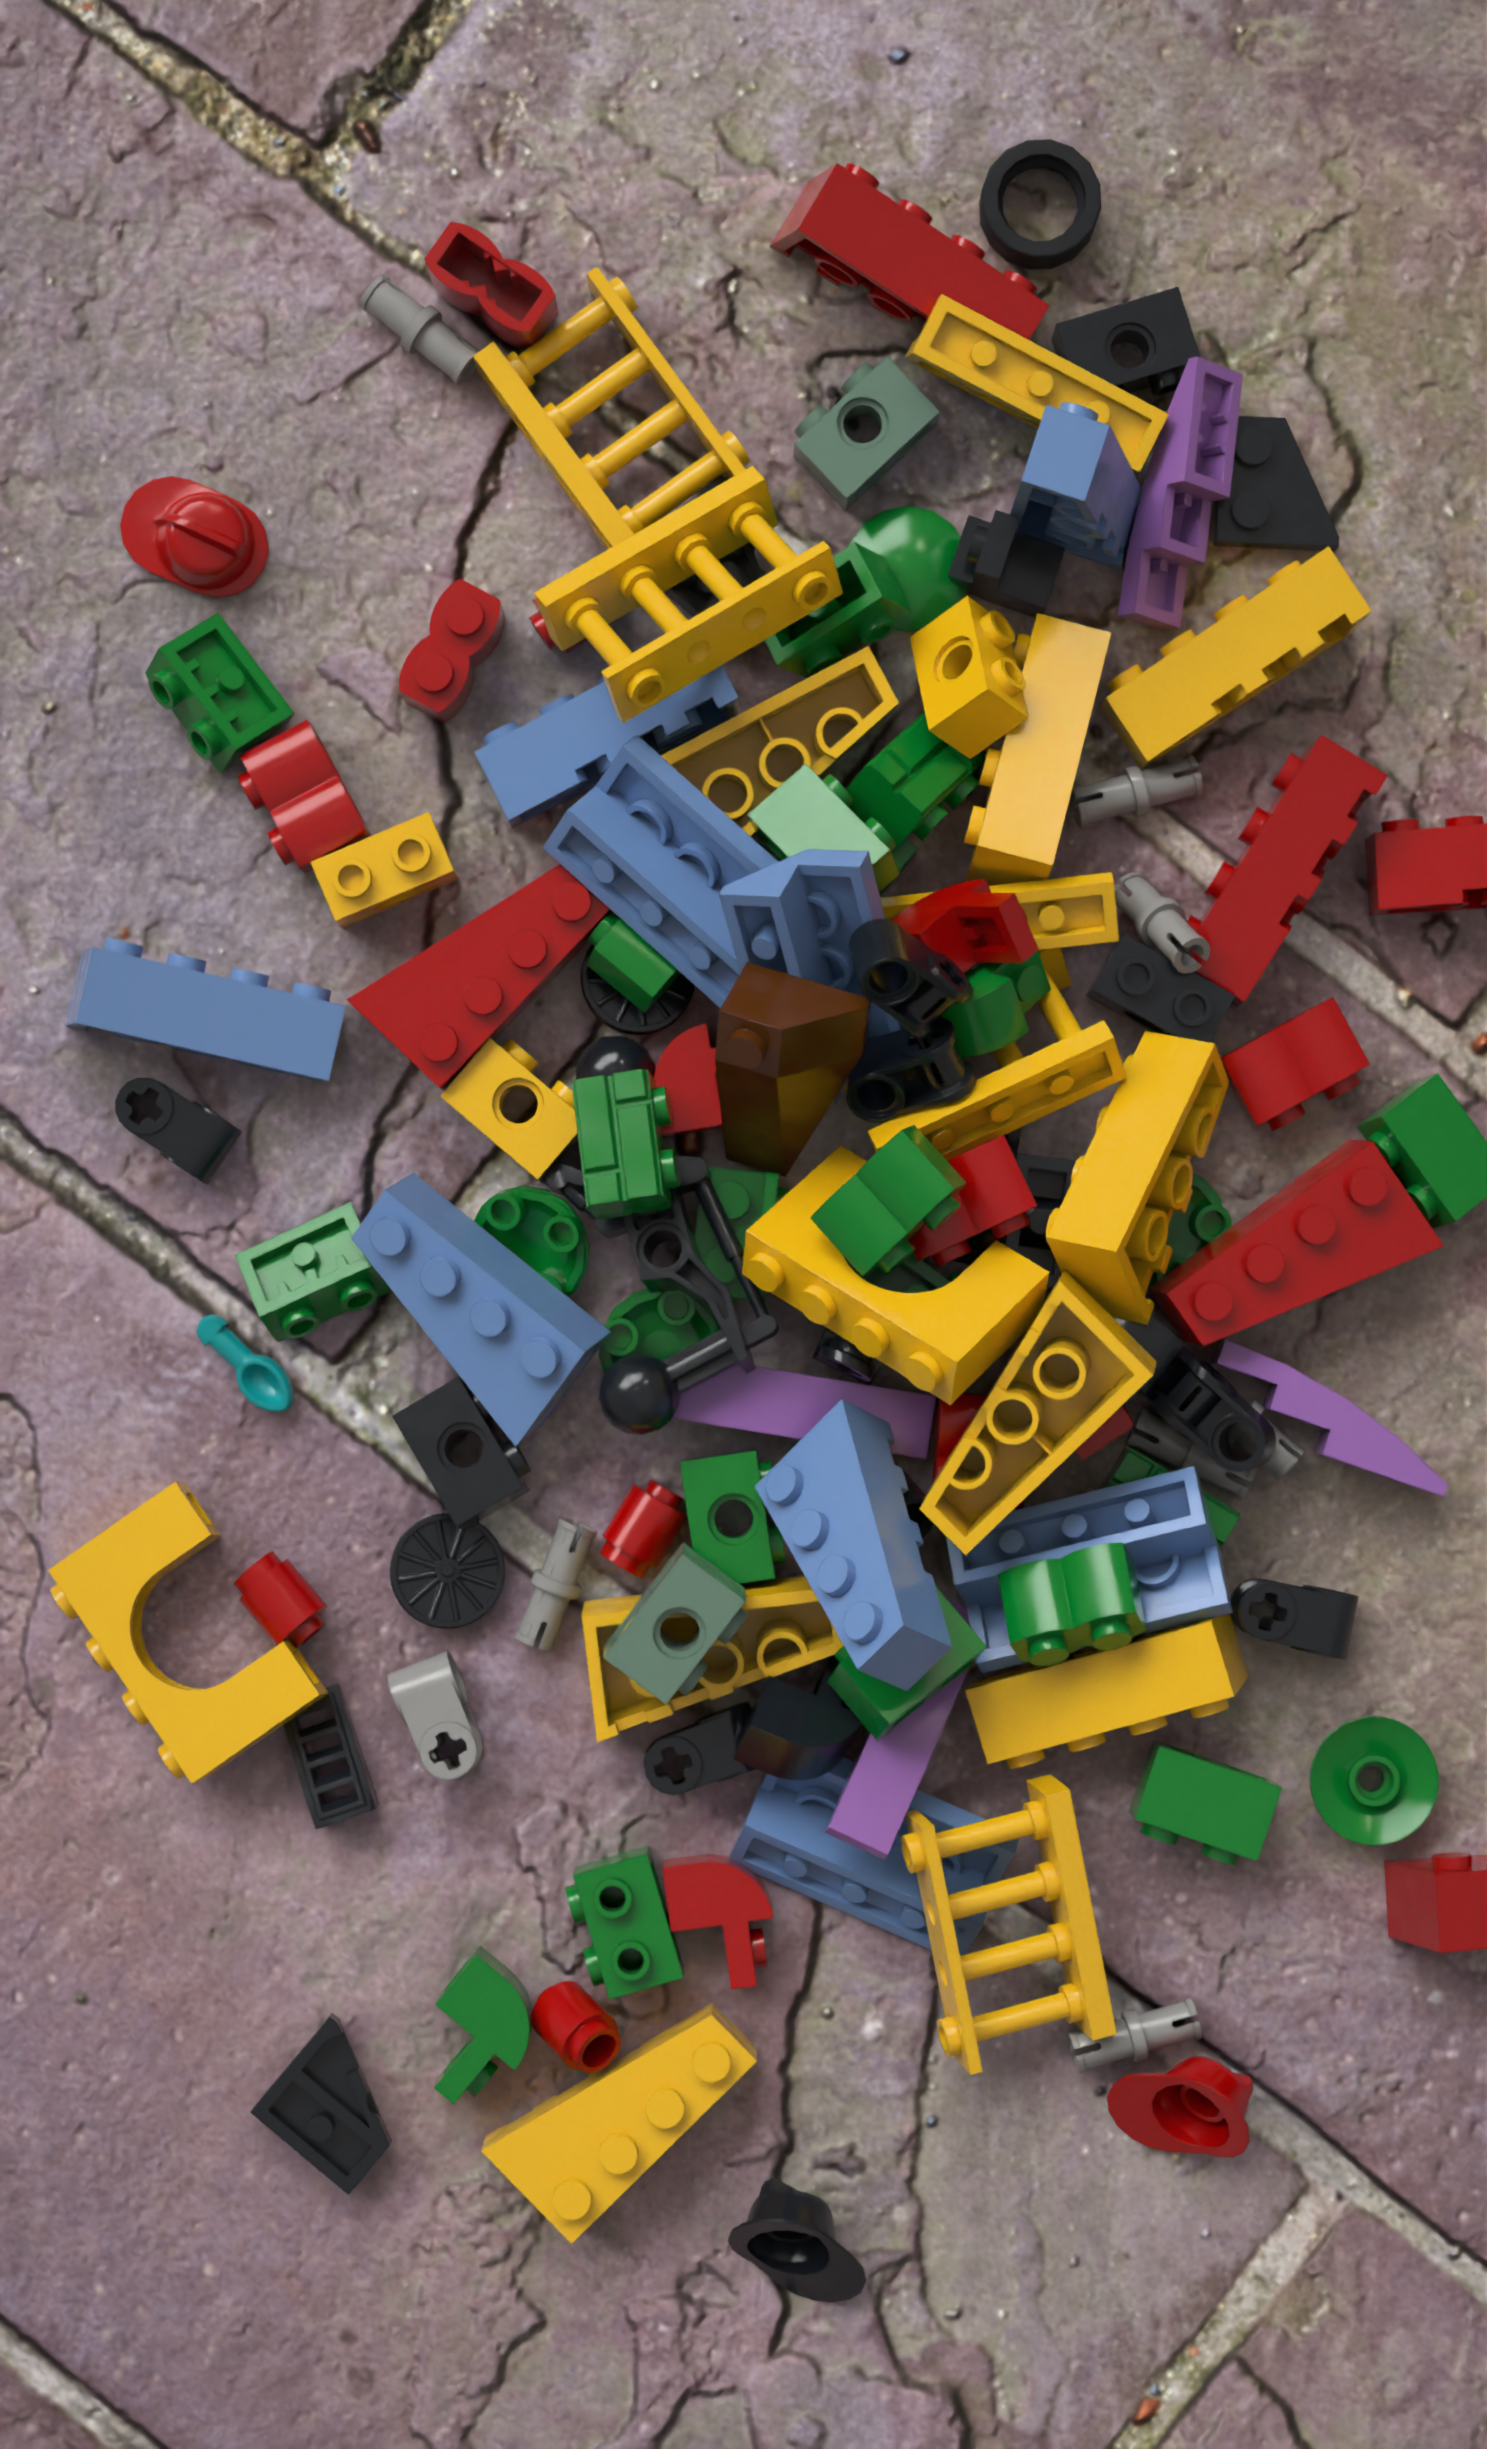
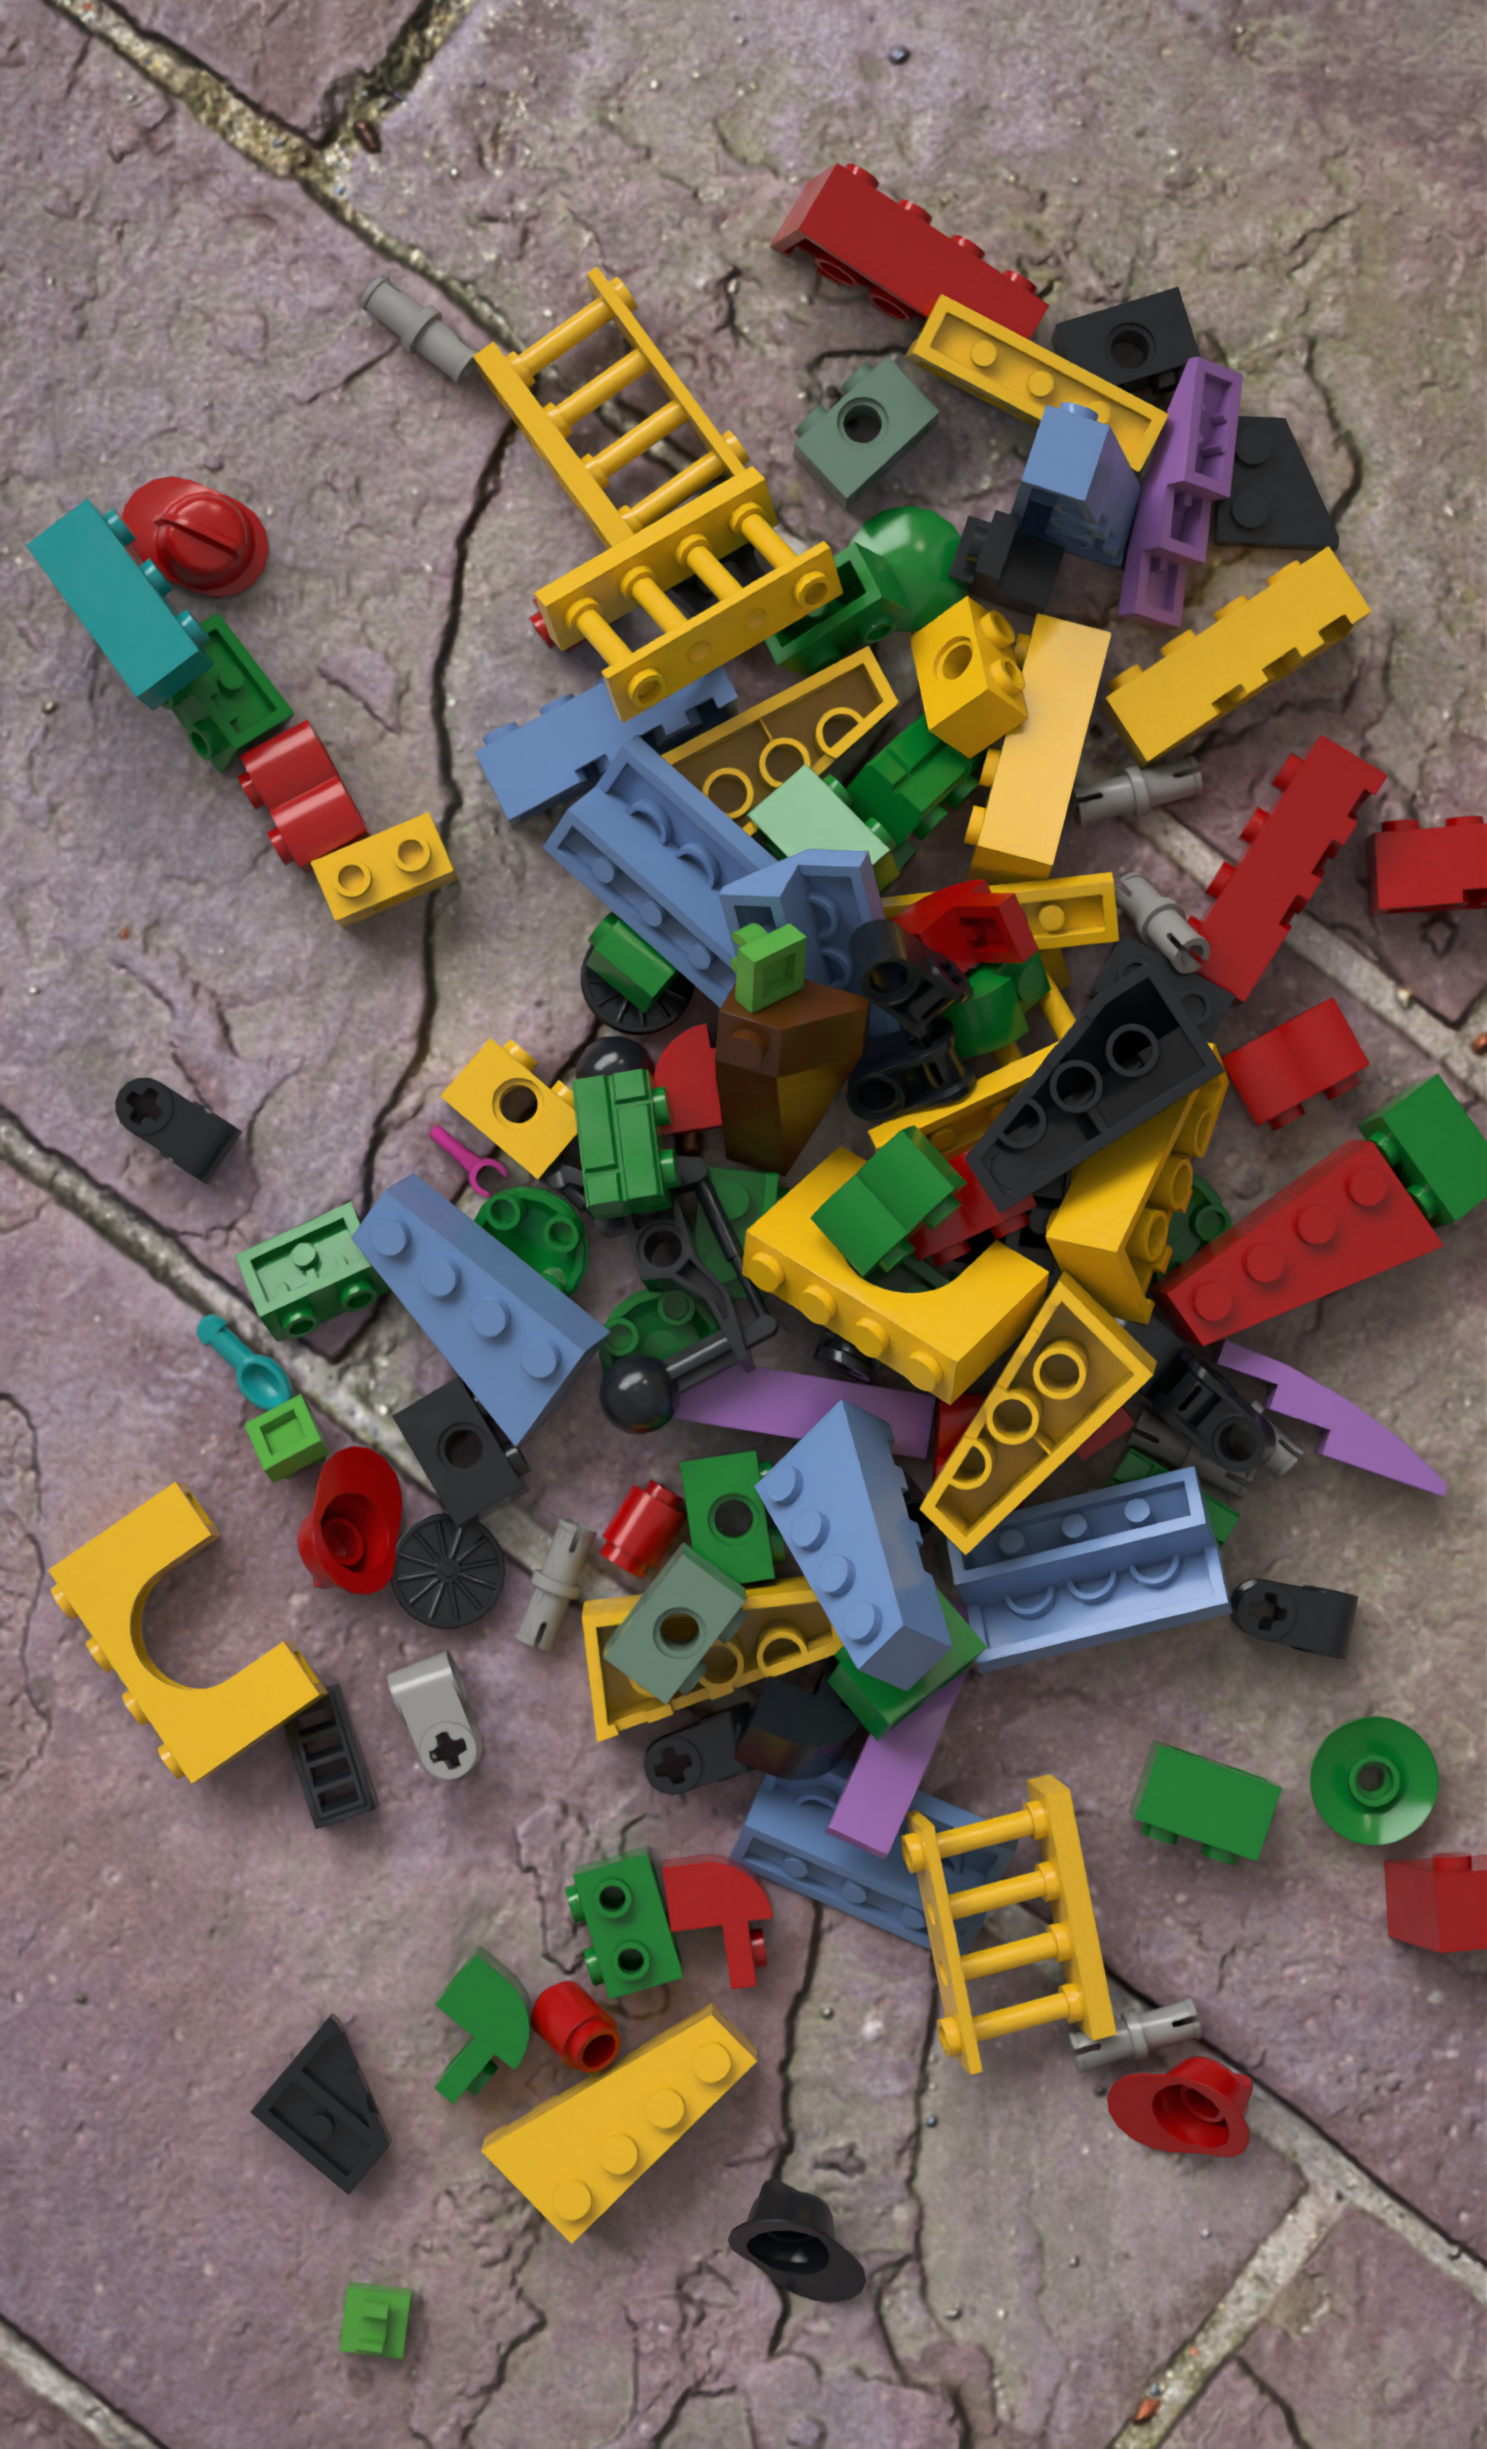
medium blue wedge [65,938,346,1082] -> none
red brick [234,1551,327,1649] -> none
red wedge [347,864,613,1091] -> none
red brick [399,579,505,724] -> none
red brick [424,222,559,350] -> none
yellow wedge [965,1614,1249,1769] -> none
black tyre [979,139,1101,270] -> none
green brick [998,1542,1147,1666] -> none
none -> teal wedge [26,498,215,711]
none -> bright green tile [244,1394,330,1483]
none -> red piece [297,1446,402,1595]
none -> bright green tile [339,2281,413,2359]
none -> dark pink hand [428,1124,508,1197]
none -> bright green tile [730,923,807,1014]
none -> black wedge [965,958,1225,1214]

